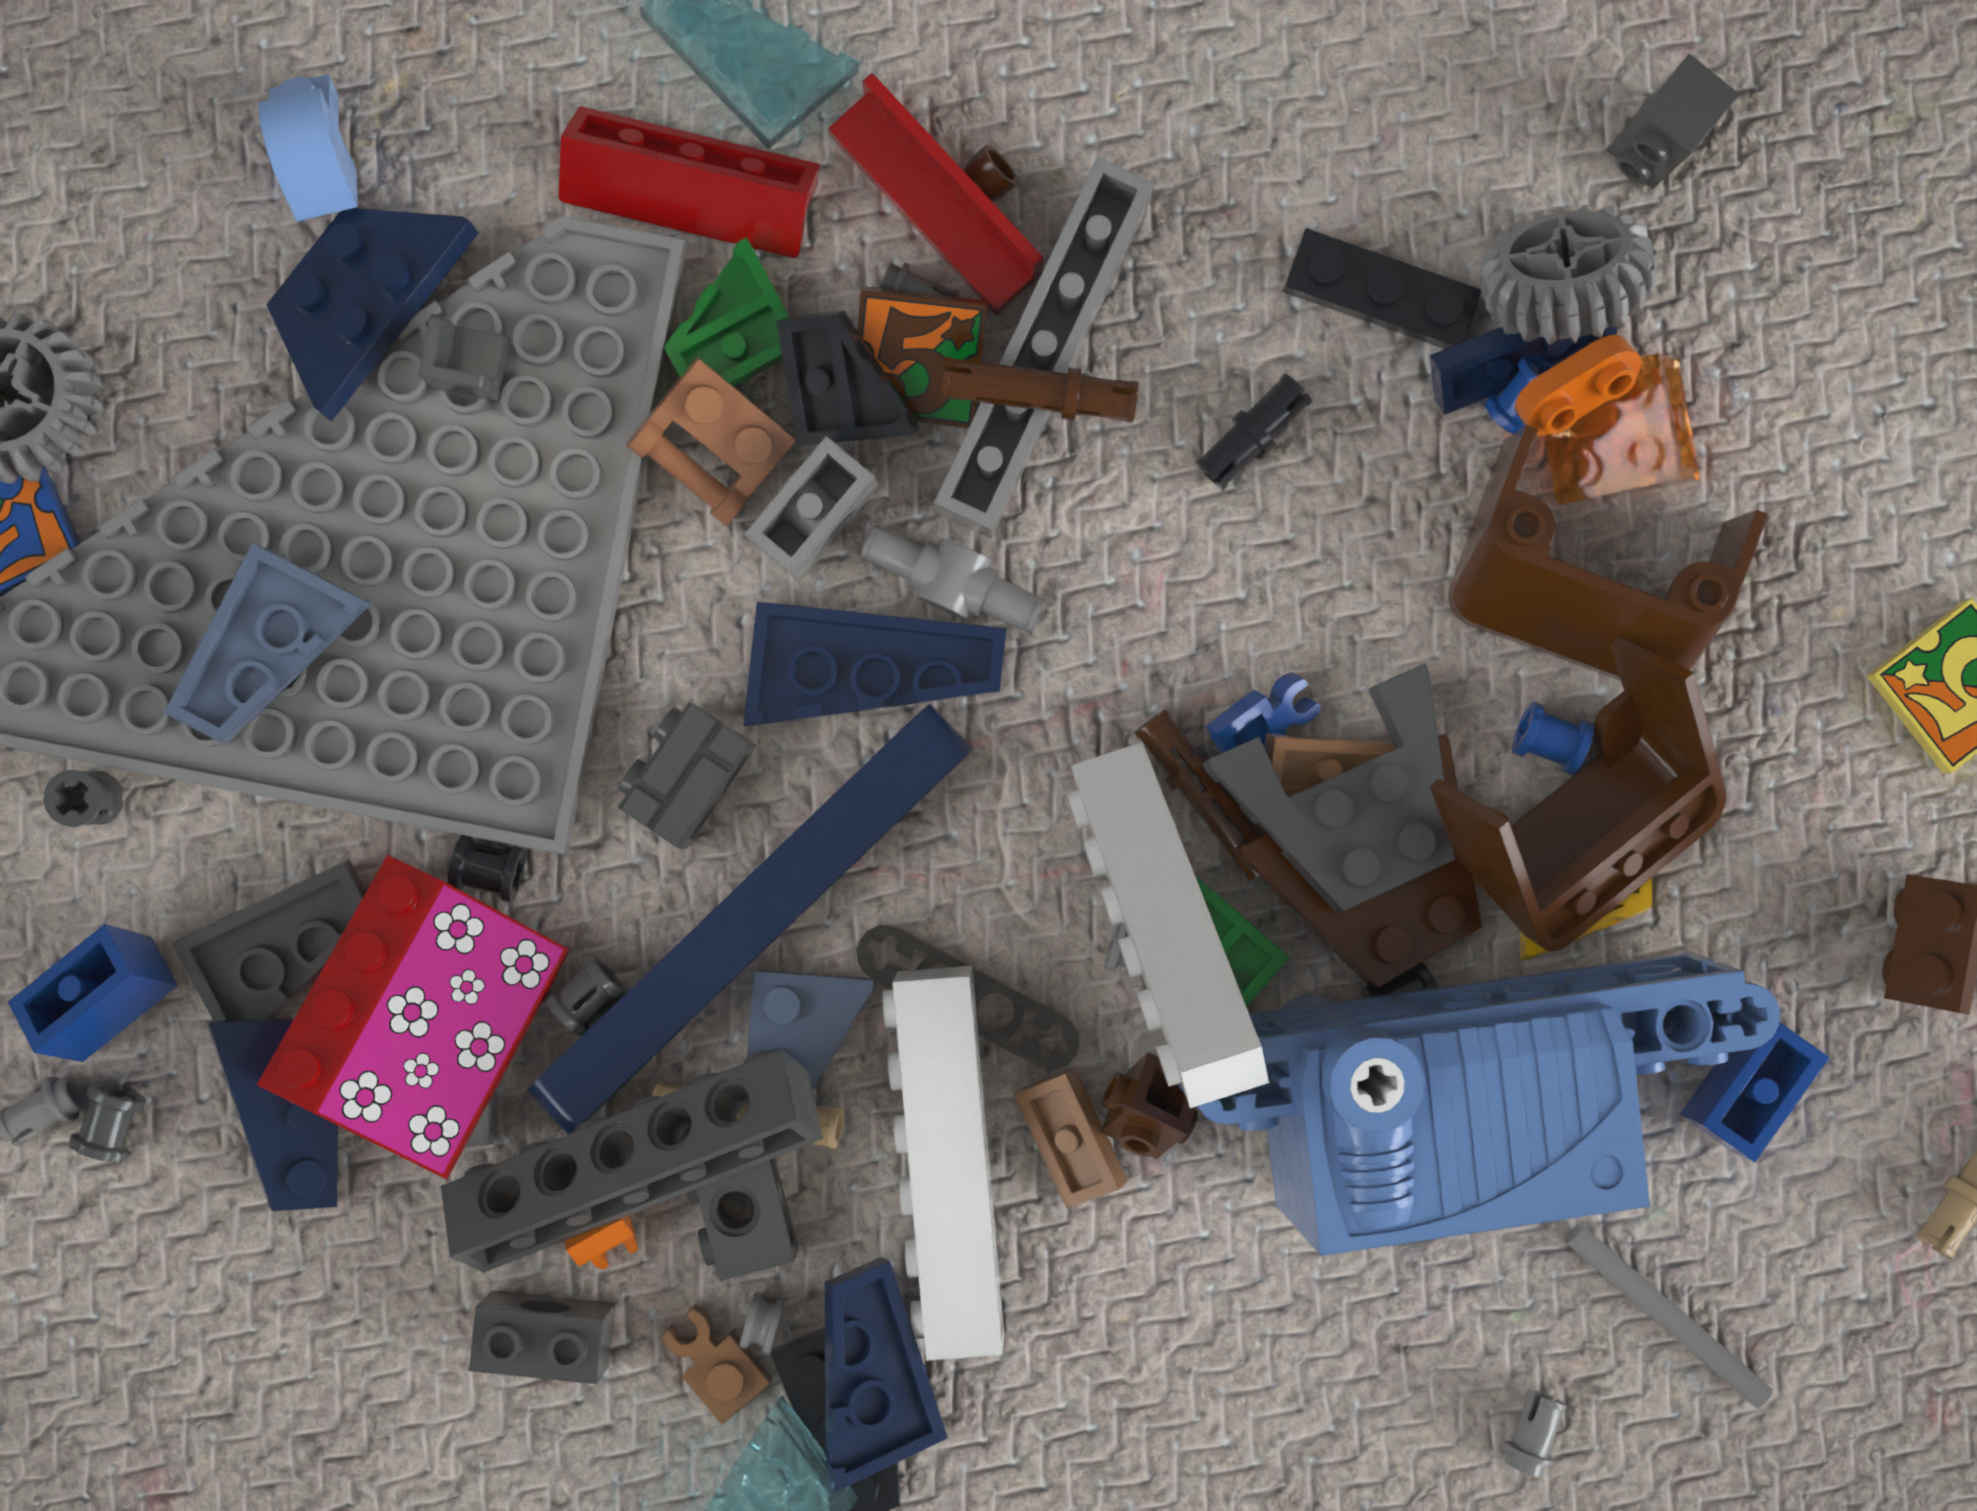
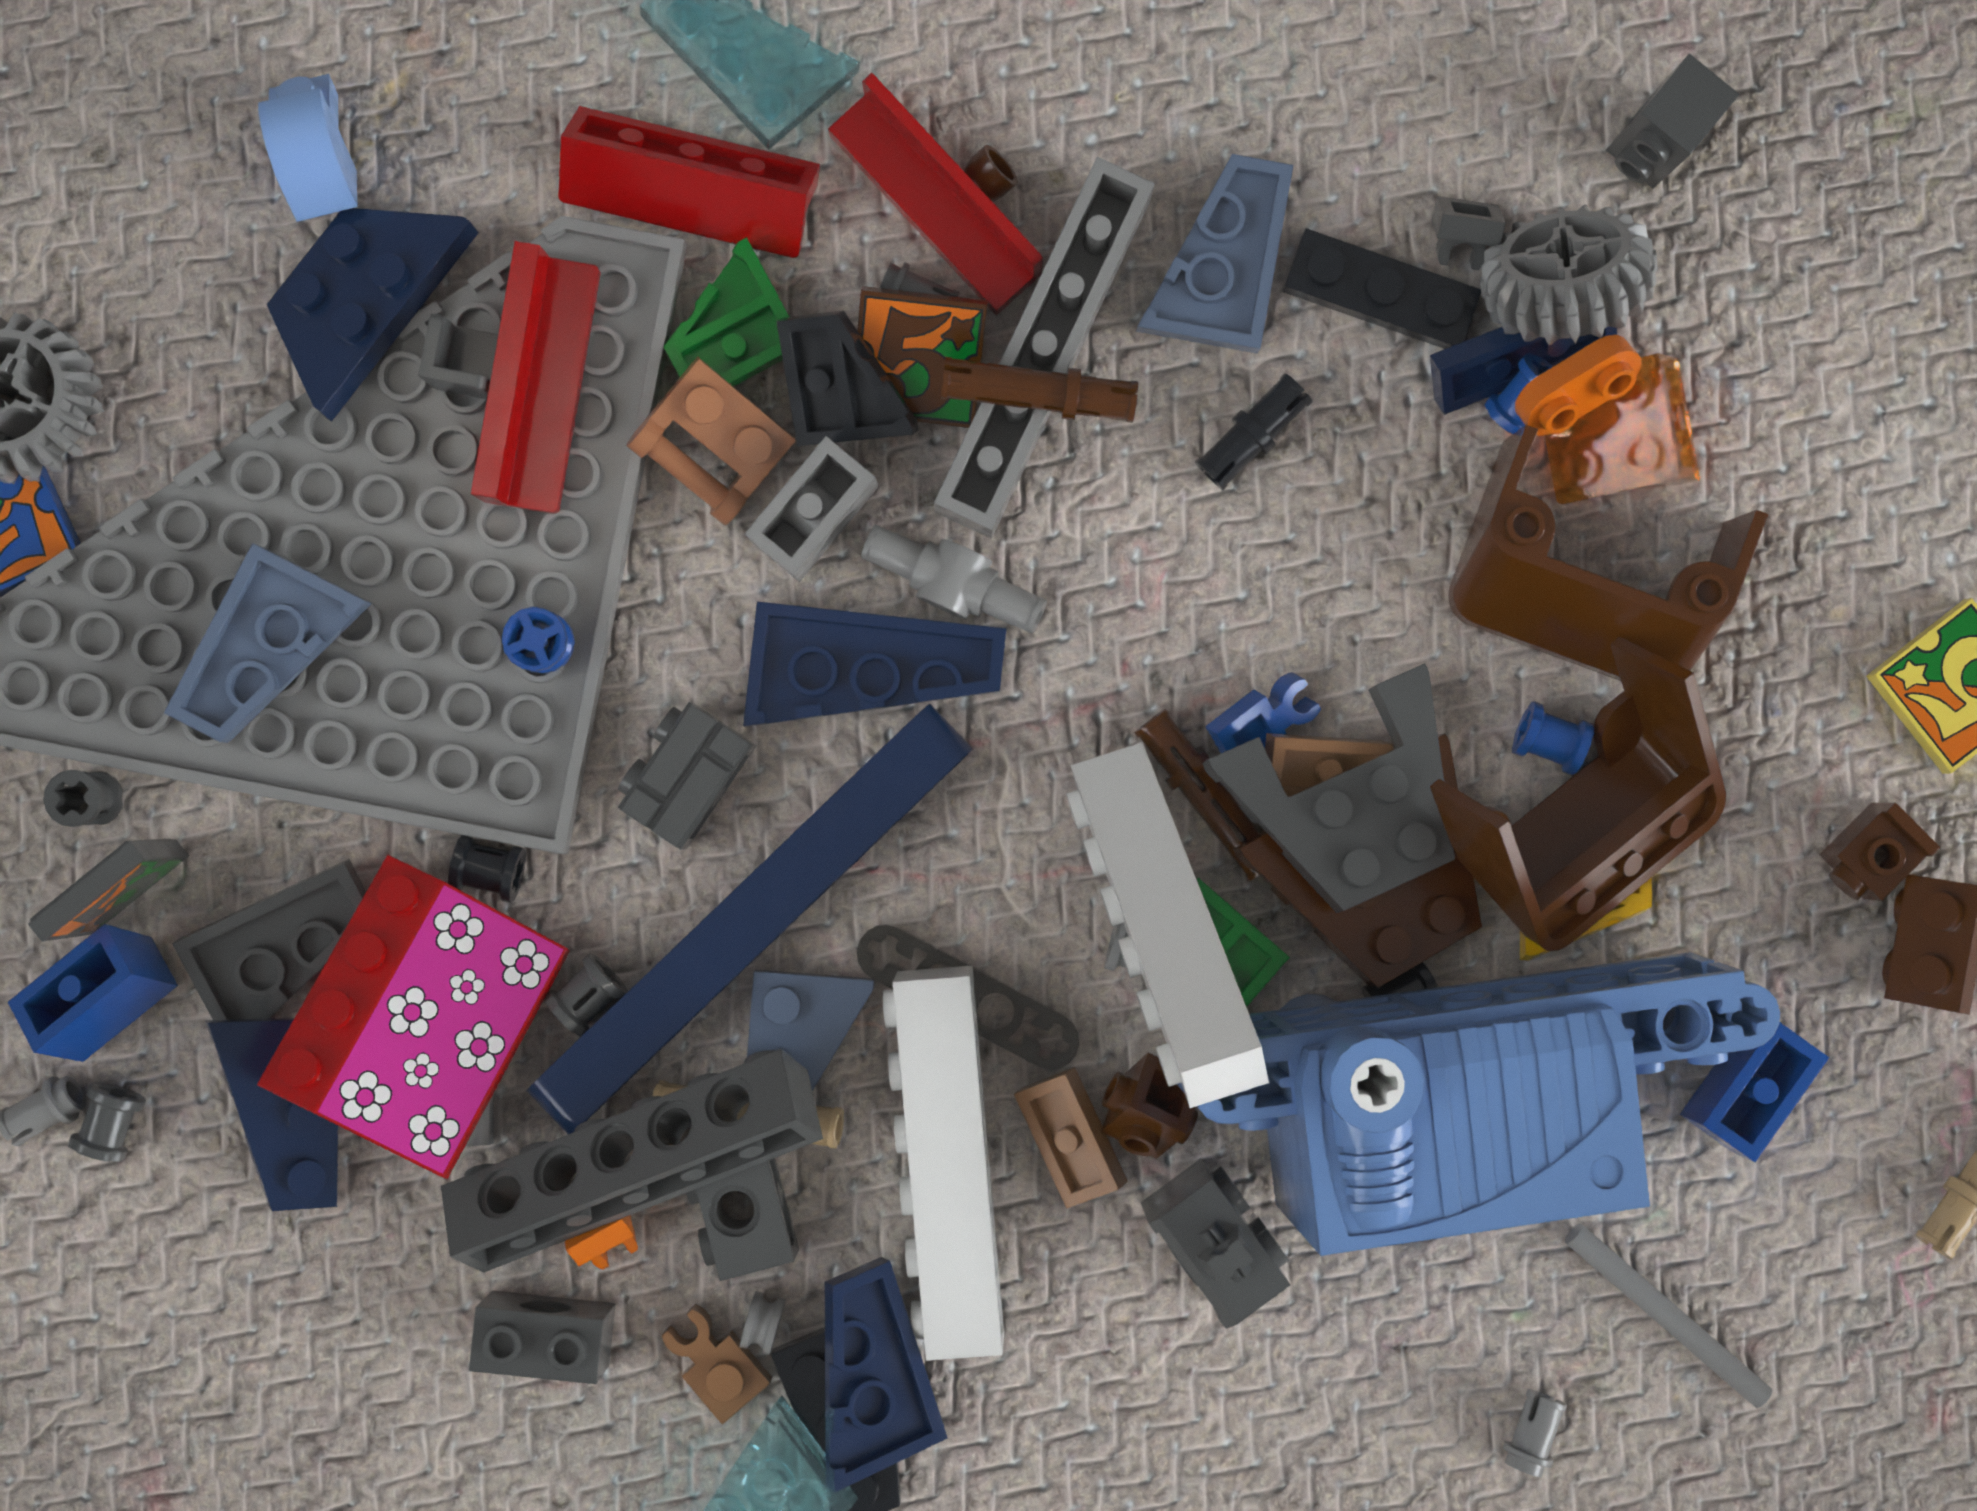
none -> dark grey tile [28,839,189,942]
none -> red panel [471,241,601,514]
none -> blue wheel [502,607,575,674]
none -> sand blue wing [1136,154,1294,354]
none -> dark grey hinge [1141,1158,1290,1329]
none -> dark grey tile [1432,196,1506,270]
none -> reddish brown brick [1819,802,1941,901]

